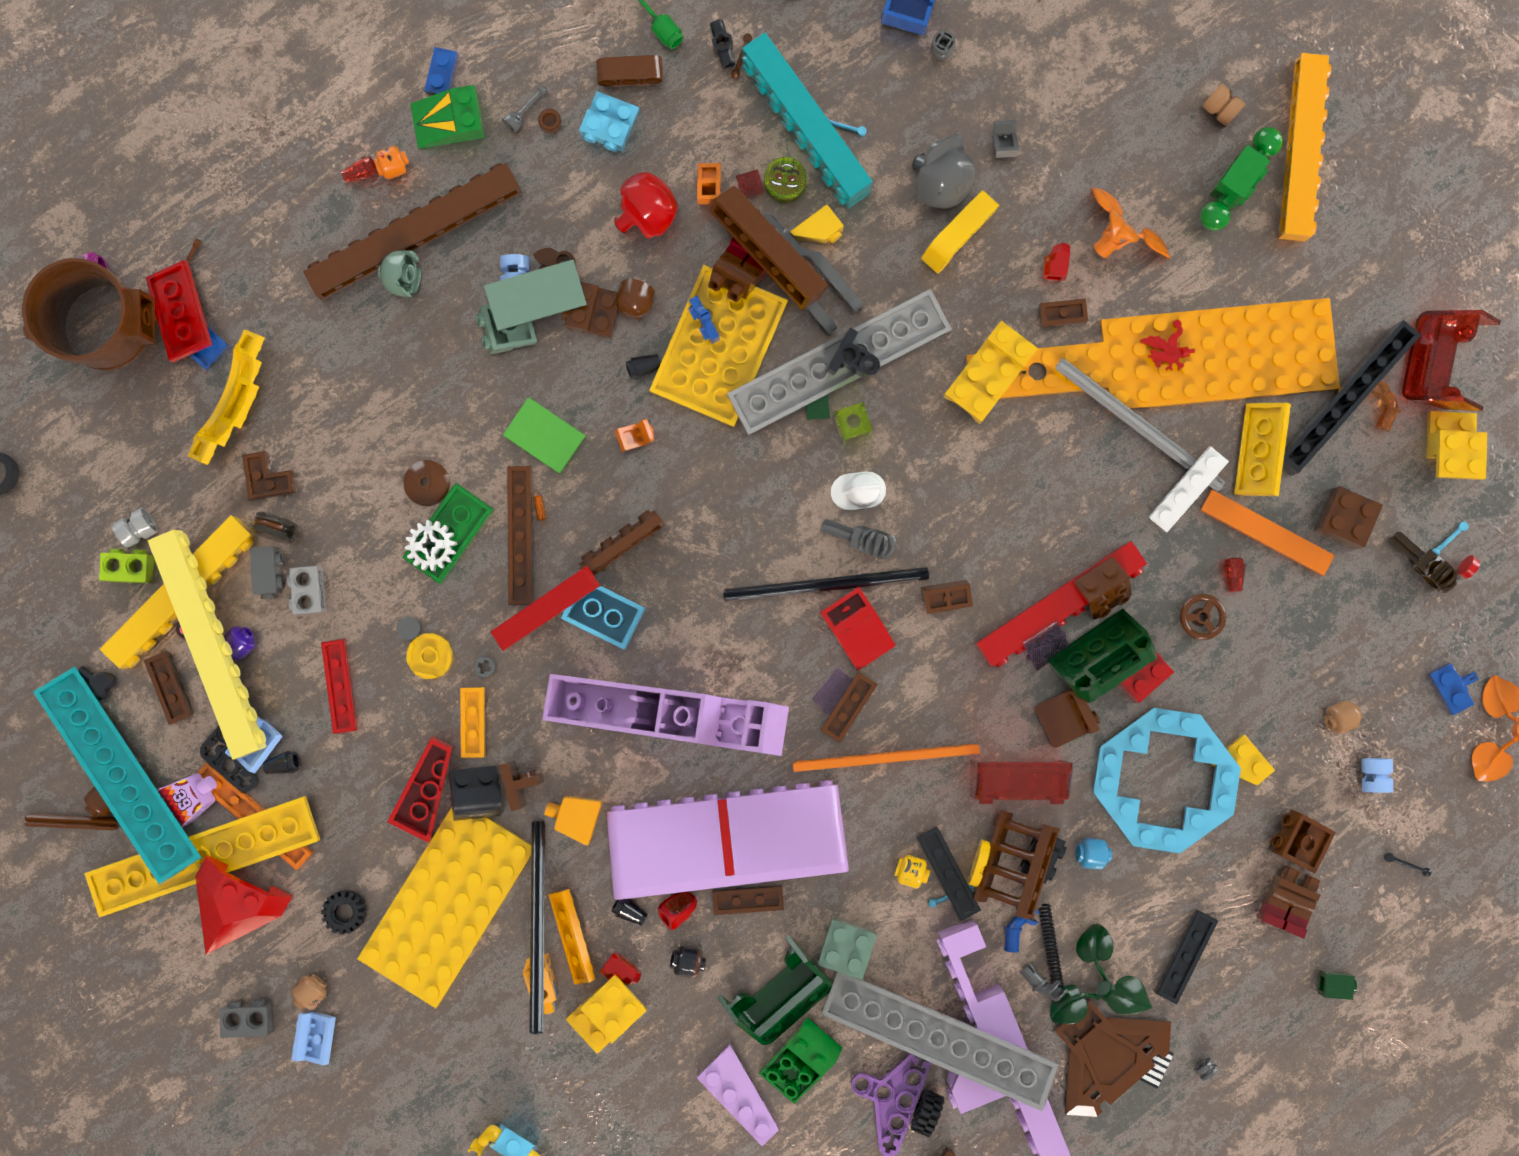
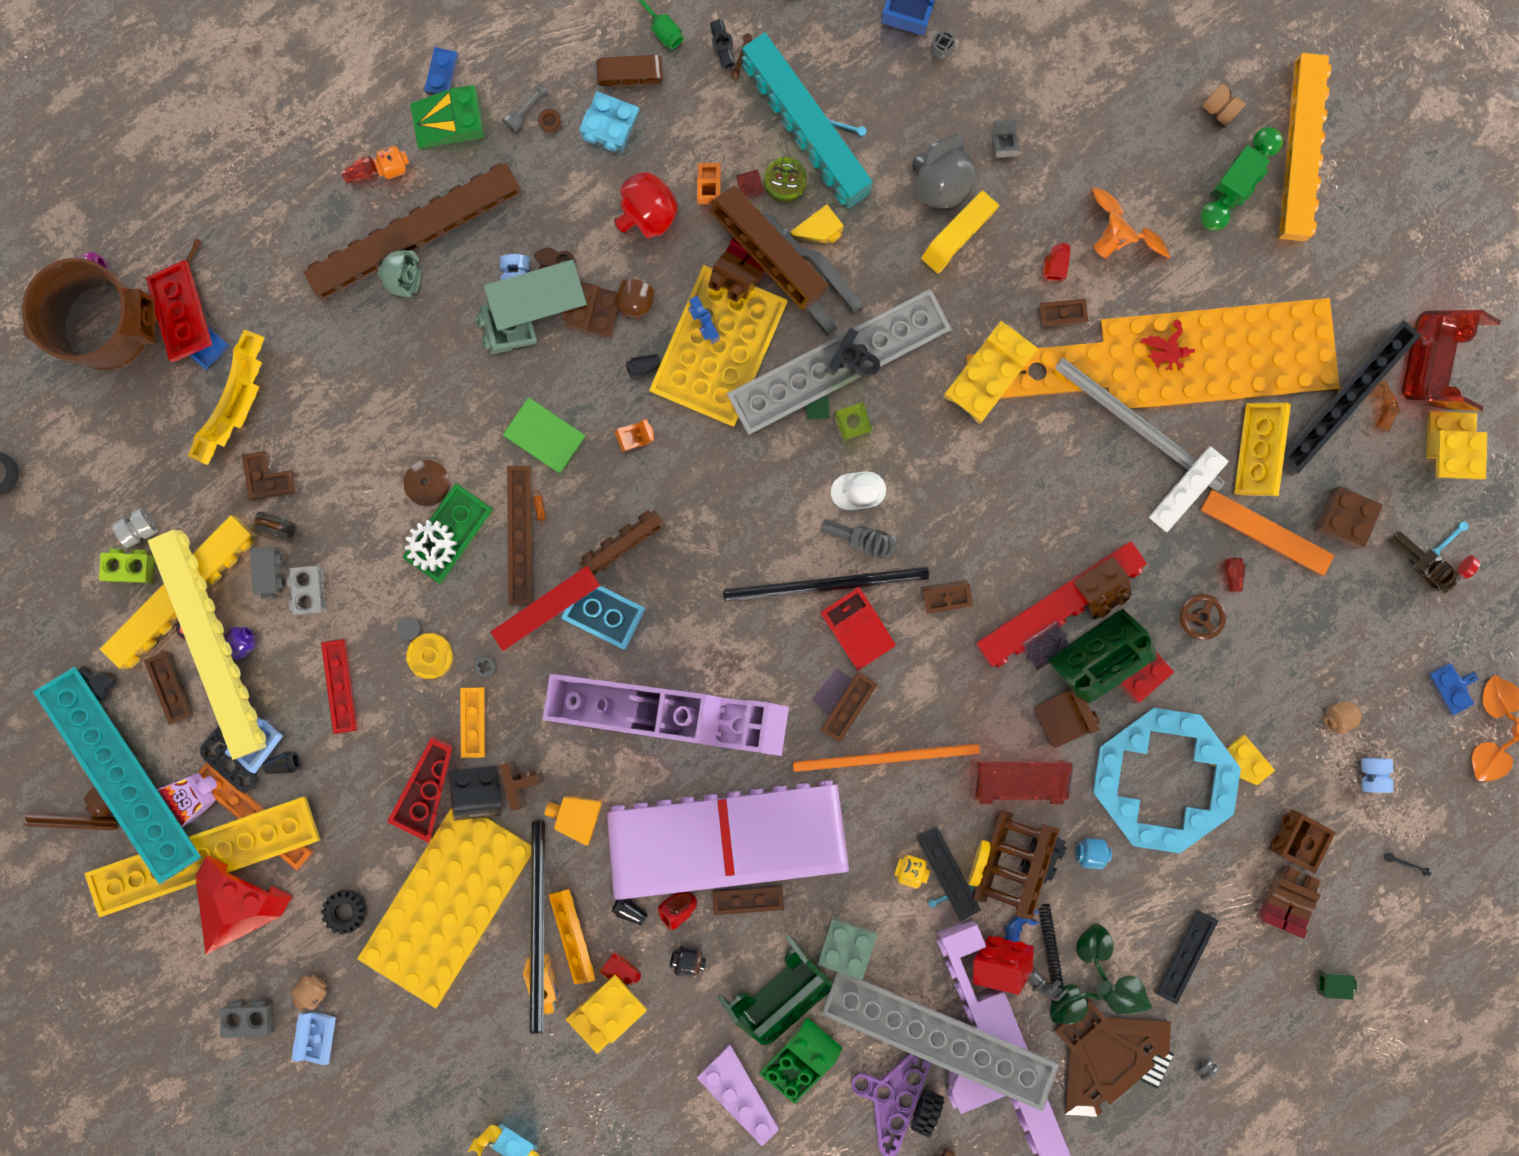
none -> red brick [973,936,1034,995]

